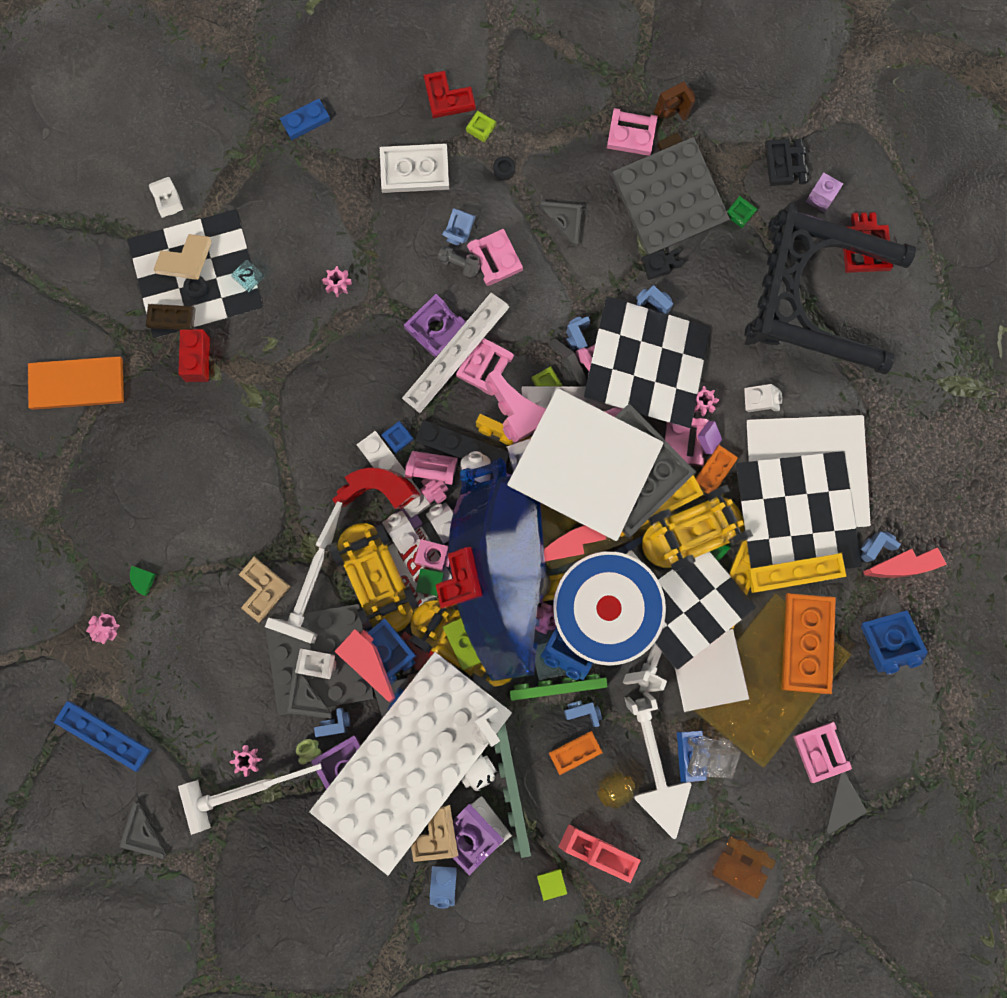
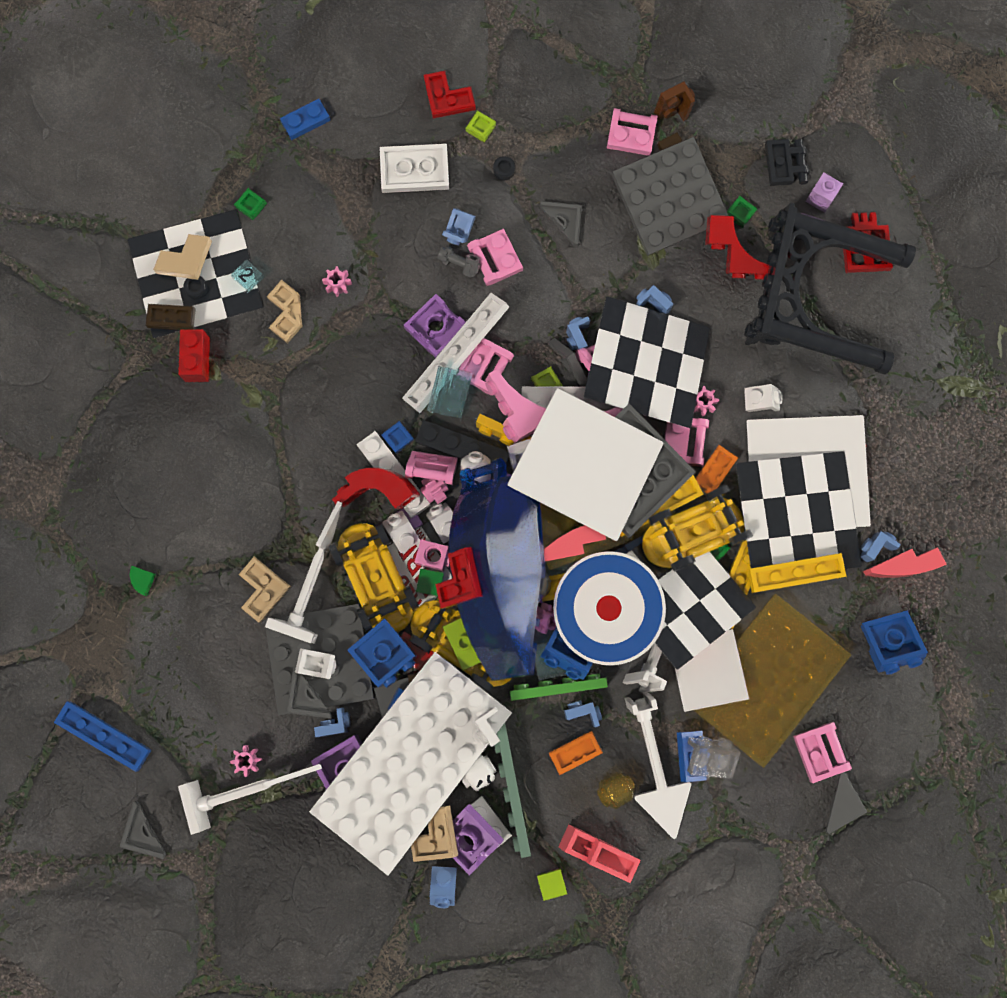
orange tile [28,357,124,410] -> none
bright pink gear [86,613,119,644] -> none
white bracket [149,177,183,218] -> none
yellowish green plate [296,739,321,765] -> none
coral slope [335,629,395,702] -> none
black plate [641,249,684,280] -> none
medium lavender tile [698,421,722,454] -> none
clear orange plate [712,837,776,899] -> none
orange tile [782,593,836,694] -> none
none -> green tile [234,188,267,220]
none -> tan tile [267,280,302,344]
none -> clear light blue plate [428,366,472,418]
none -> red arch [705,215,769,280]

